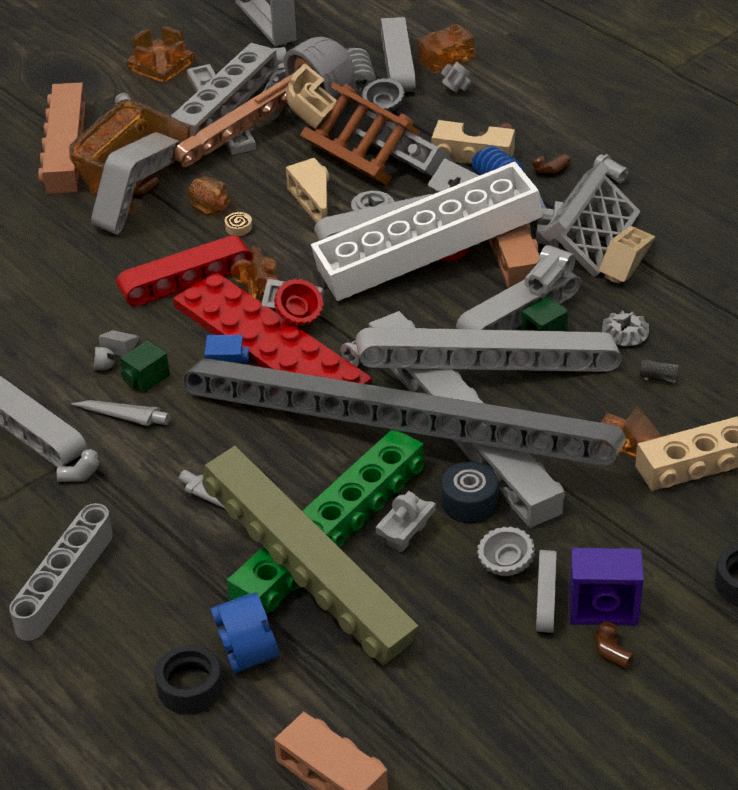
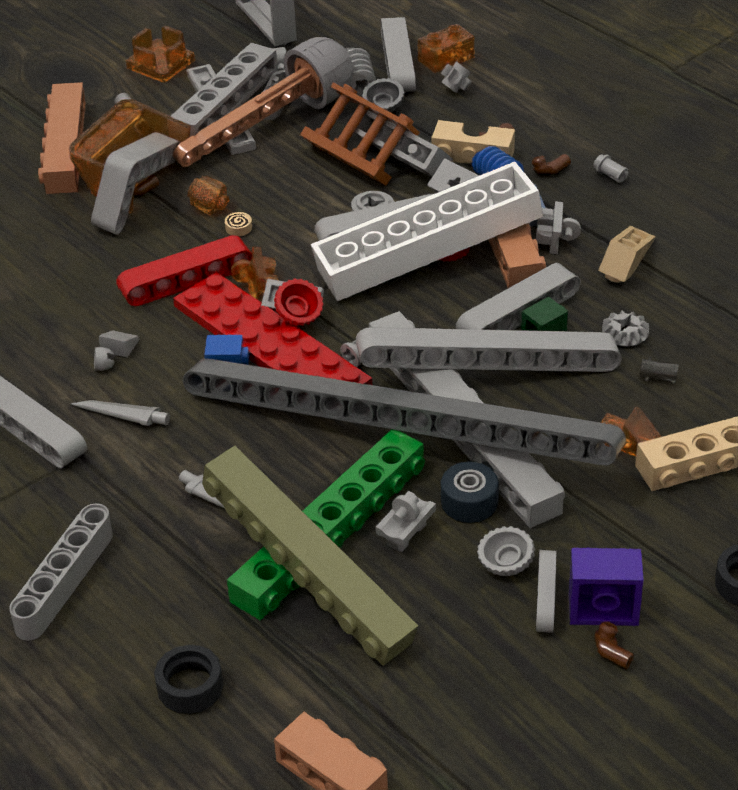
light grey arm [57,449,99,482] -> none
dark green brick [120,340,170,393] -> none
blue brick [210,592,280,674] -> none
tan brick [286,63,337,130] -> none
tan slope [286,158,329,223] -> none
light grey piece [525,245,575,297] -> none
light grey fence [541,161,641,277] -> none

